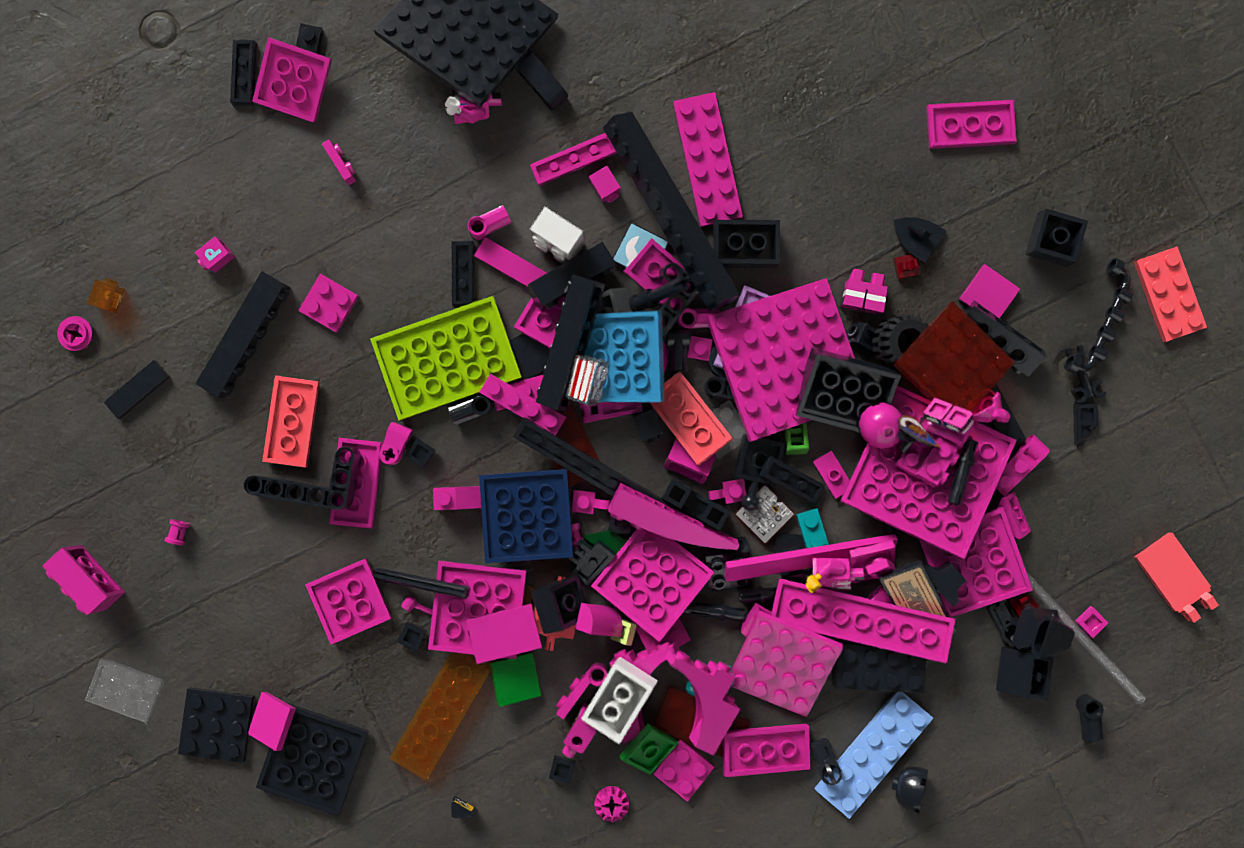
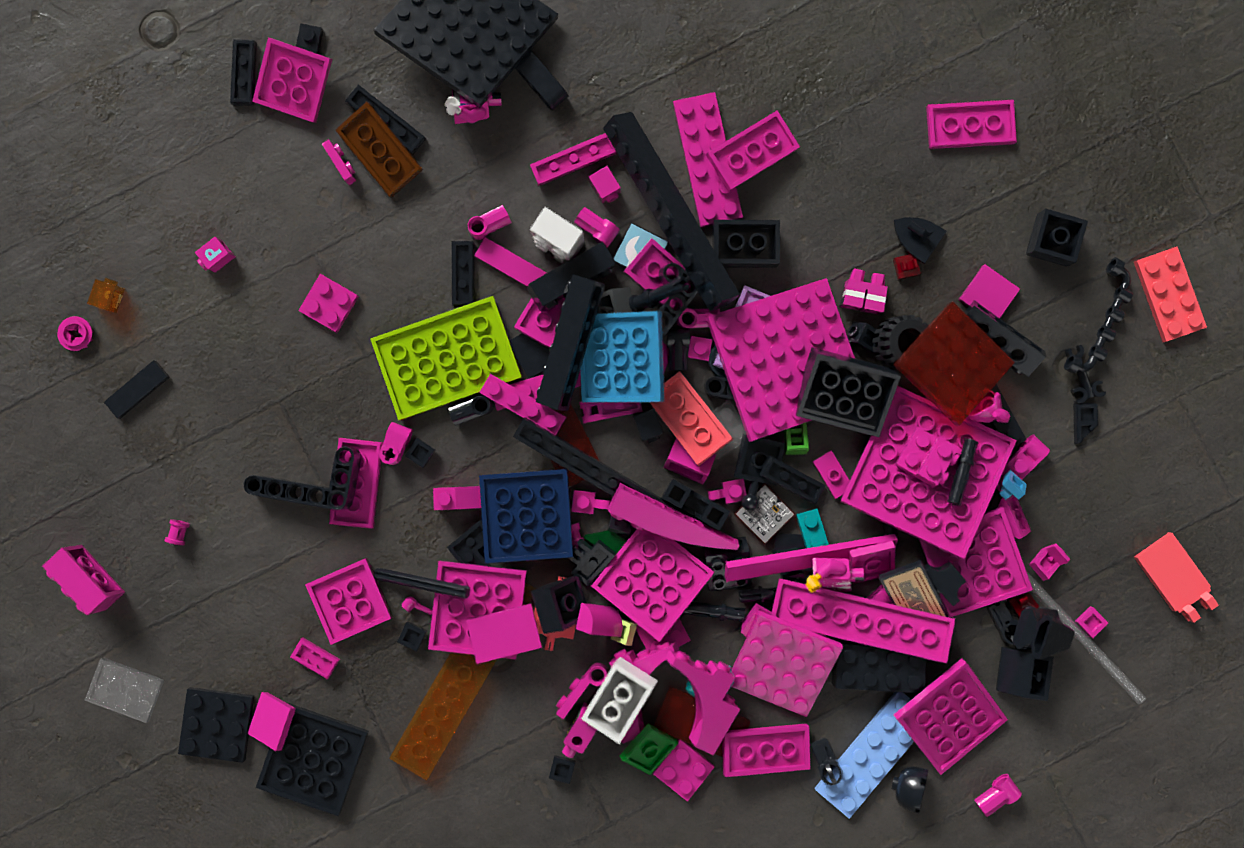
black brick [195,271,290,398] -> none
coral plate [262,376,320,467] -> none
black slope [451,796,476,818] -> none
green tile [489,652,541,707] -> none
brick [566,354,609,405] -> none
dark pink gear [594,786,629,823] -> none
dark pink cylinder [859,403,905,449] -> none
dark pink plate [866,558,895,579] -> none
shield [897,415,941,453] -> none
dark pink hips [923,398,973,448] -> none
black piece [1076,694,1104,742] -> none
none -> dark pink plate [290,637,340,679]
none -> reddish brown tile [335,102,424,197]
none -> black tile [345,84,426,155]
none -> black plate [447,519,491,566]
none -> dark pink piece [574,207,620,248]
none -> dark pink plate [706,110,800,192]
none -> dark pink plate [894,659,1008,775]
none -> dark pink piece [974,774,1022,817]
none -> dark azure tile [999,470,1027,500]
none -> dark pink bracket [1029,544,1070,581]

